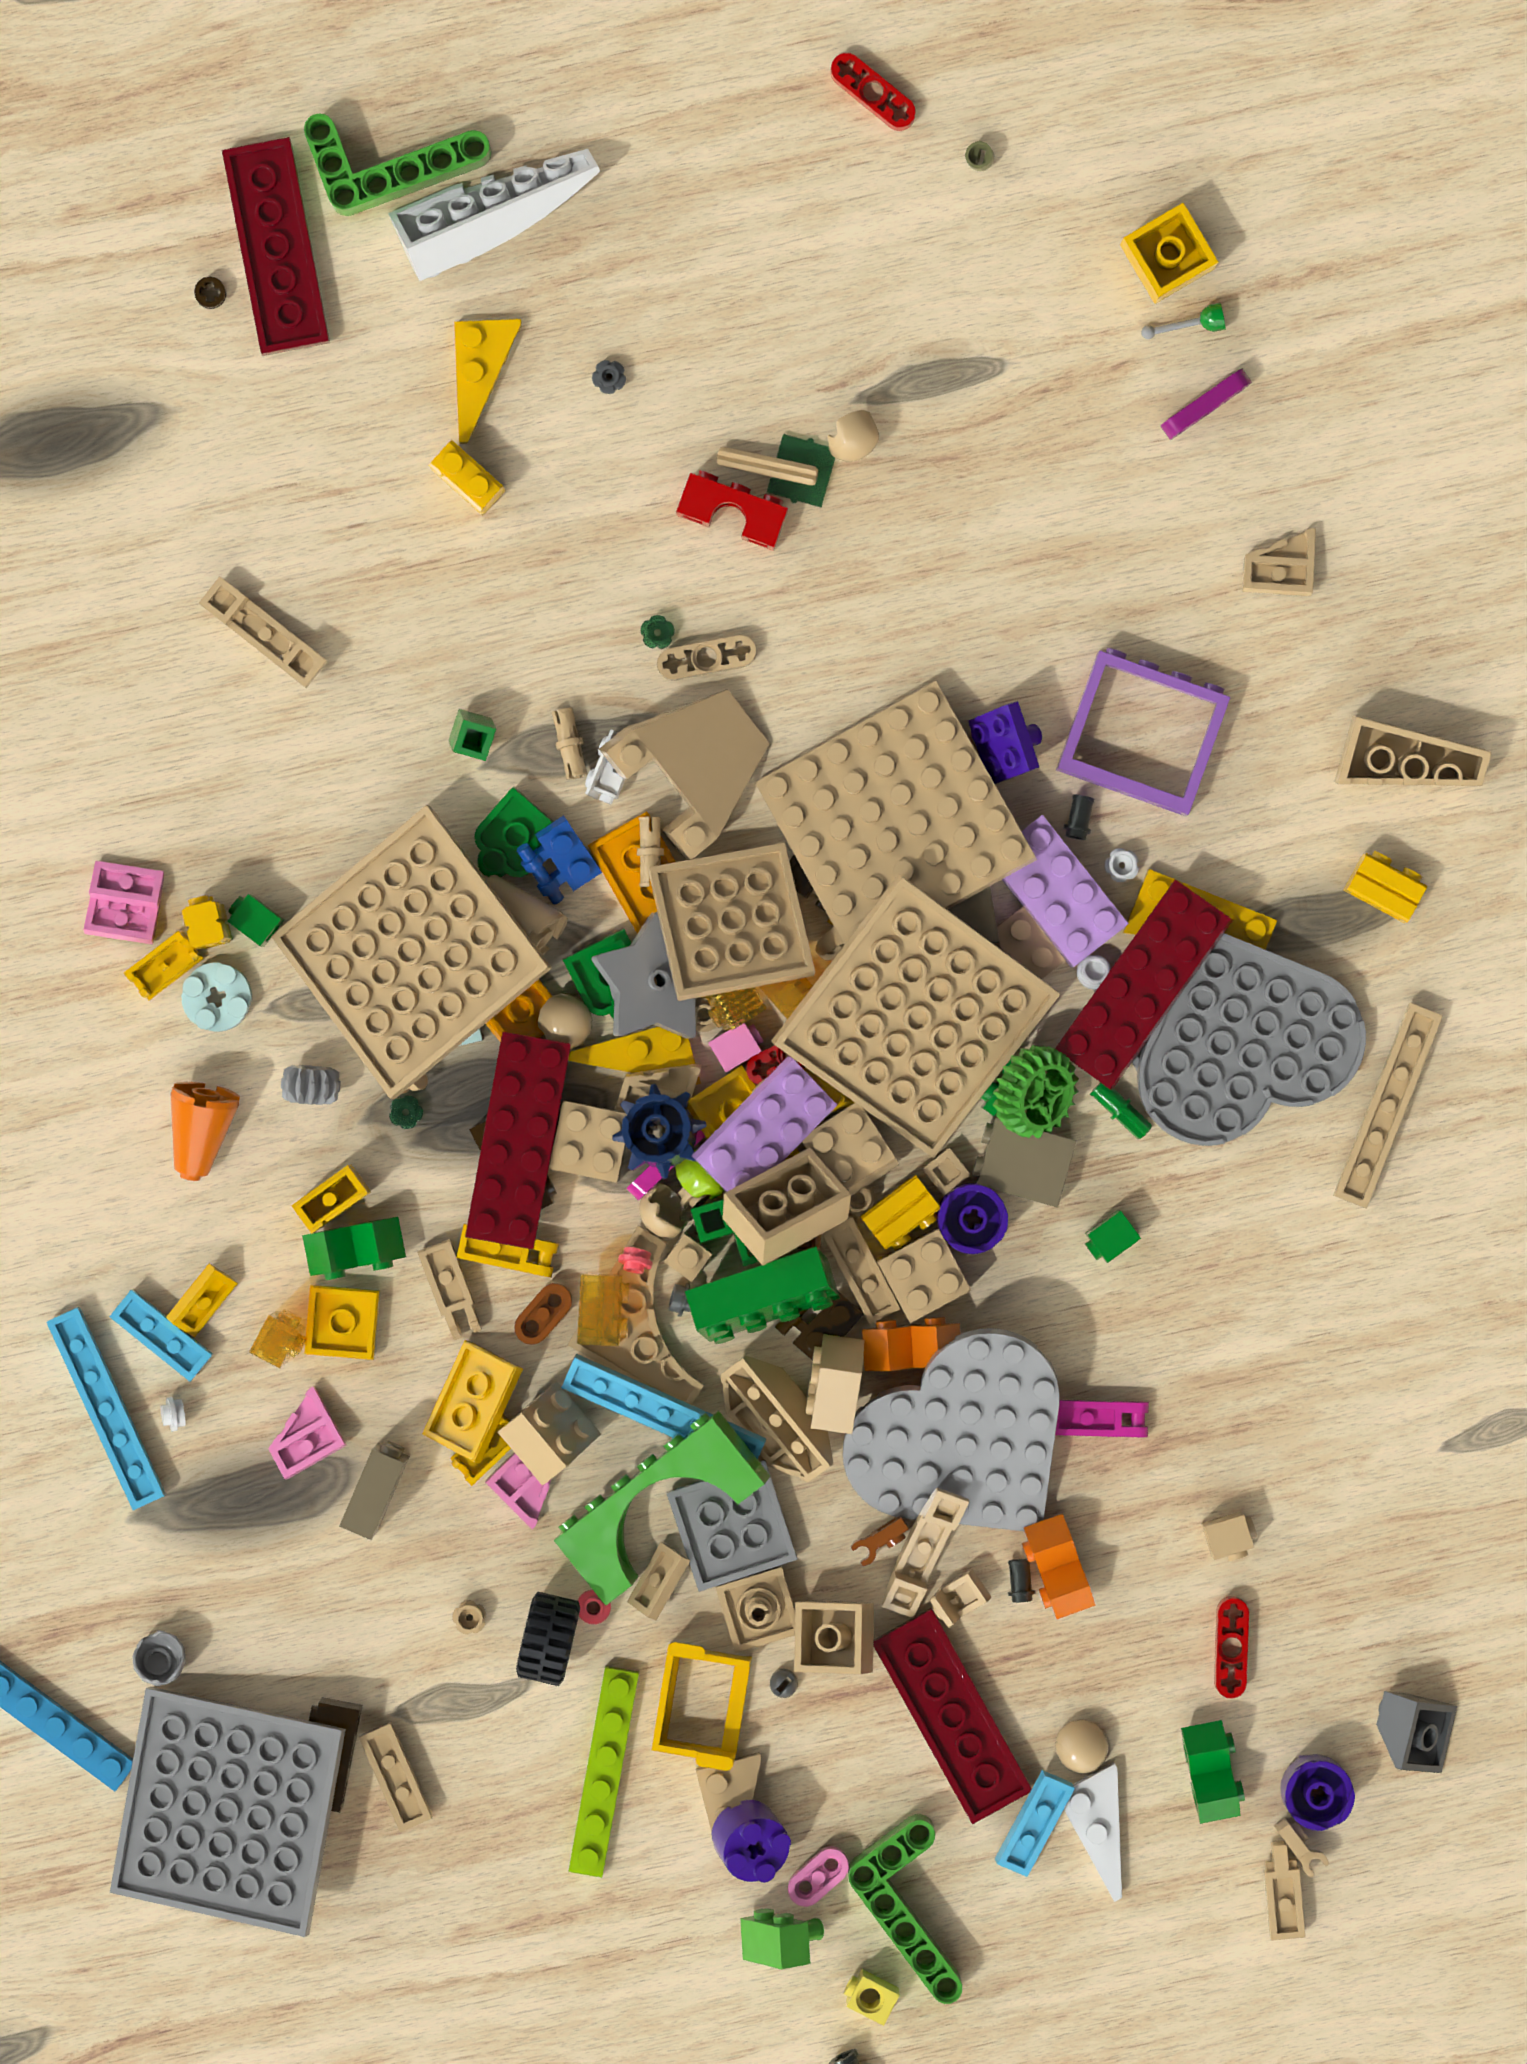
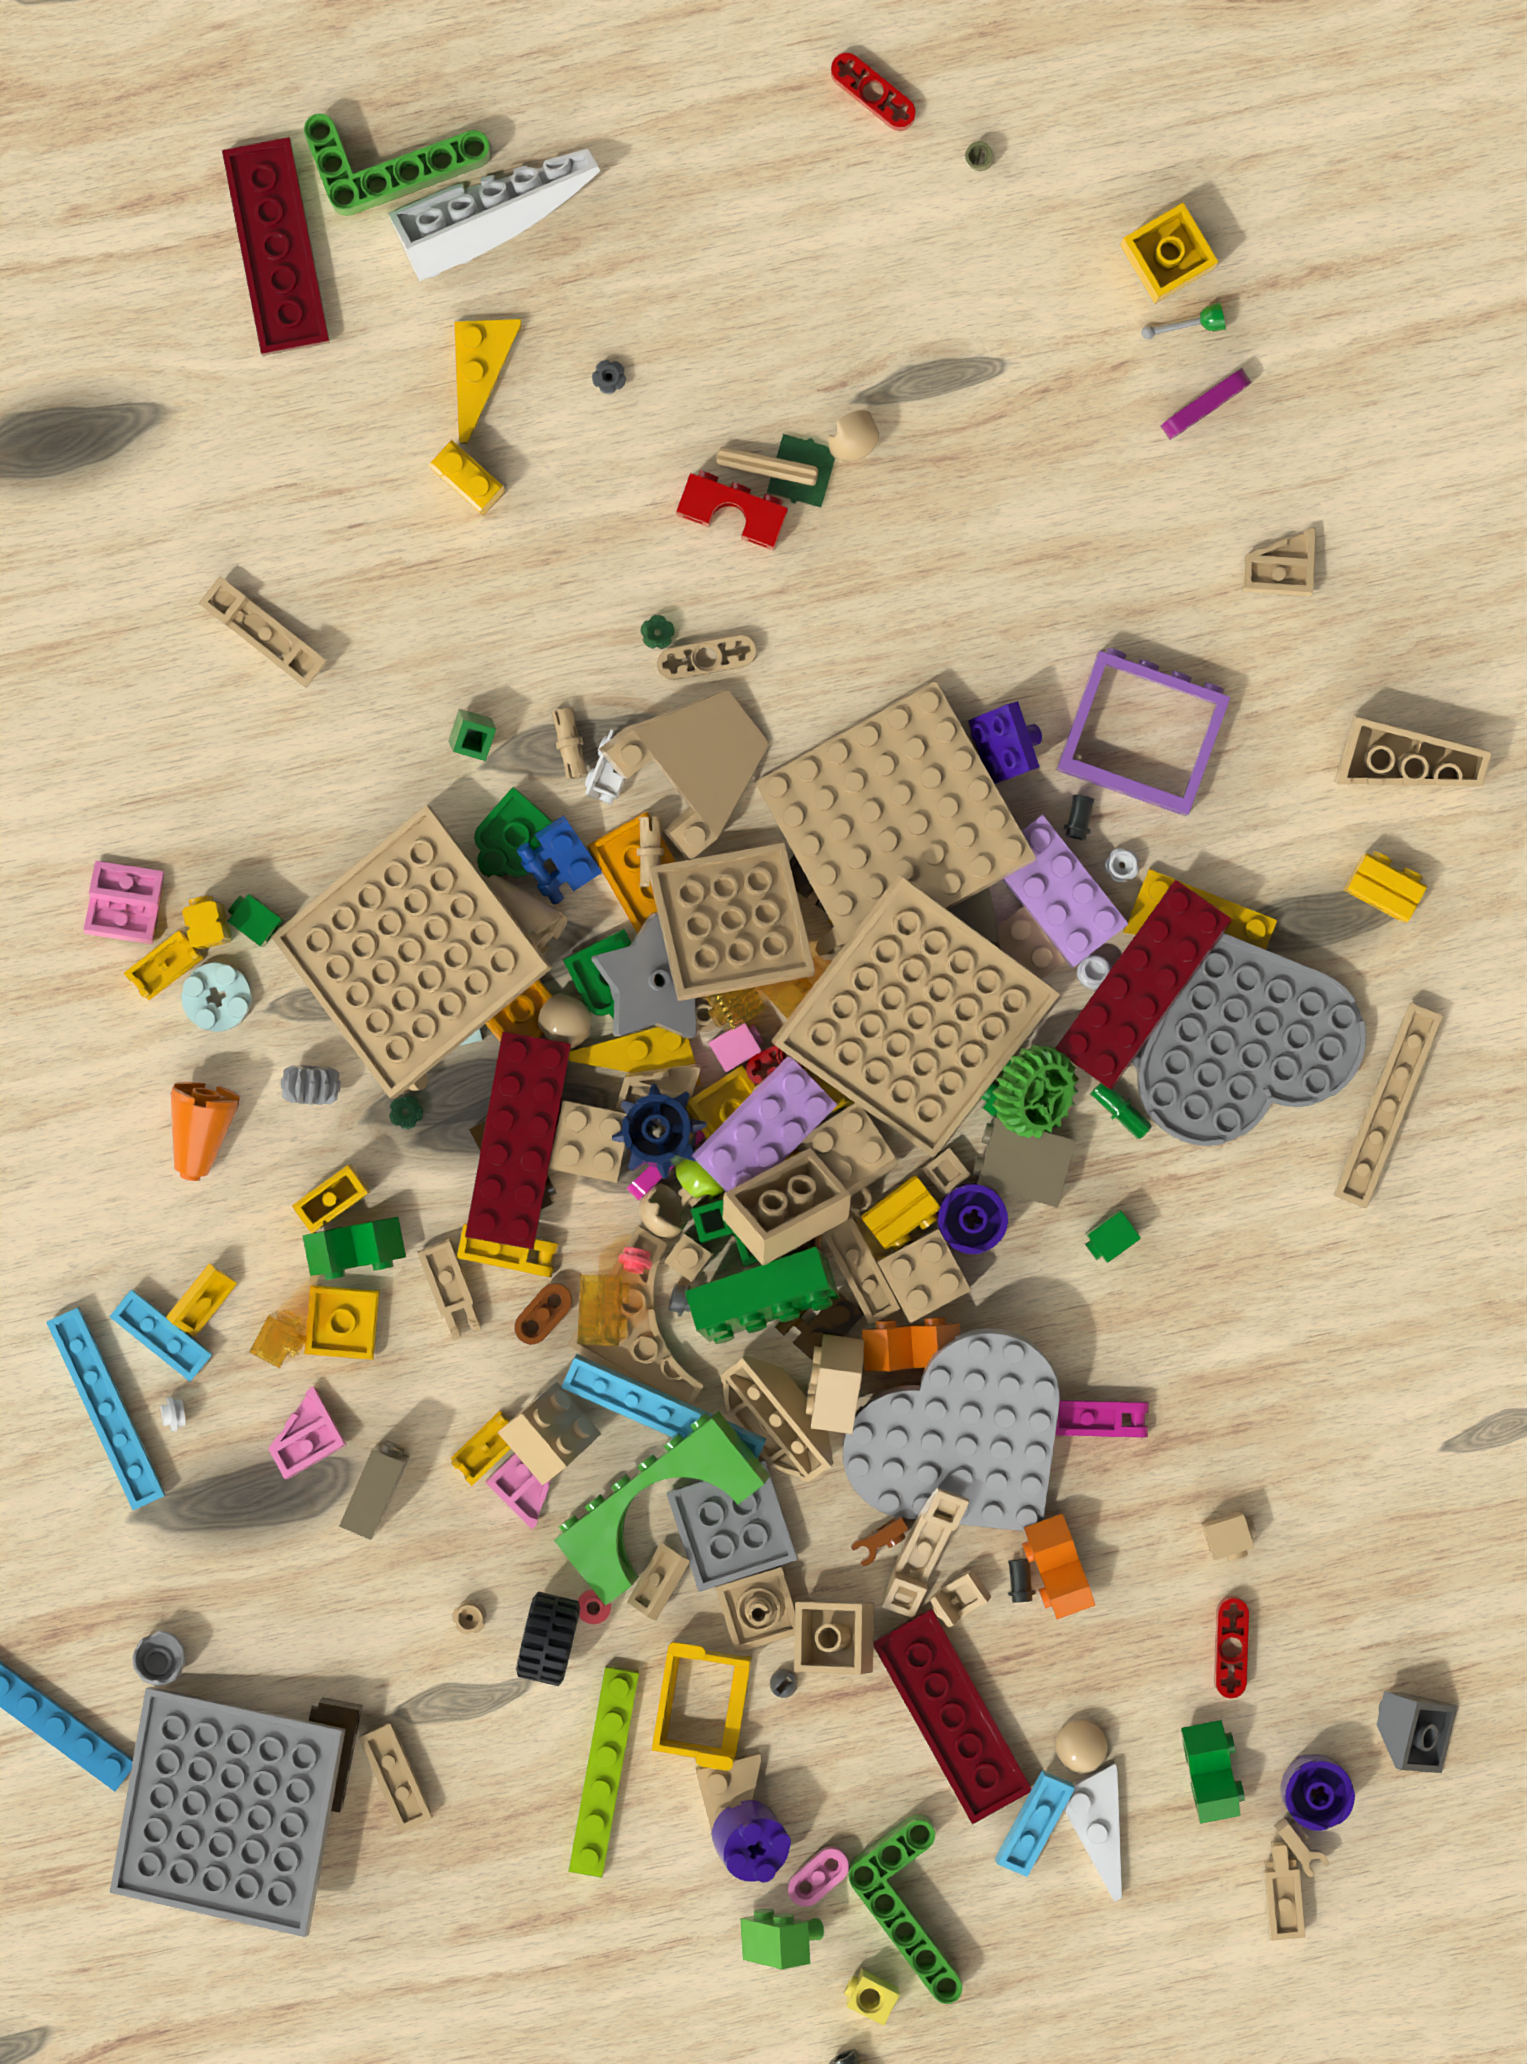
dark brown bush [194,276,226,309] -> none
yellow tile [422,1340,523,1463] -> none

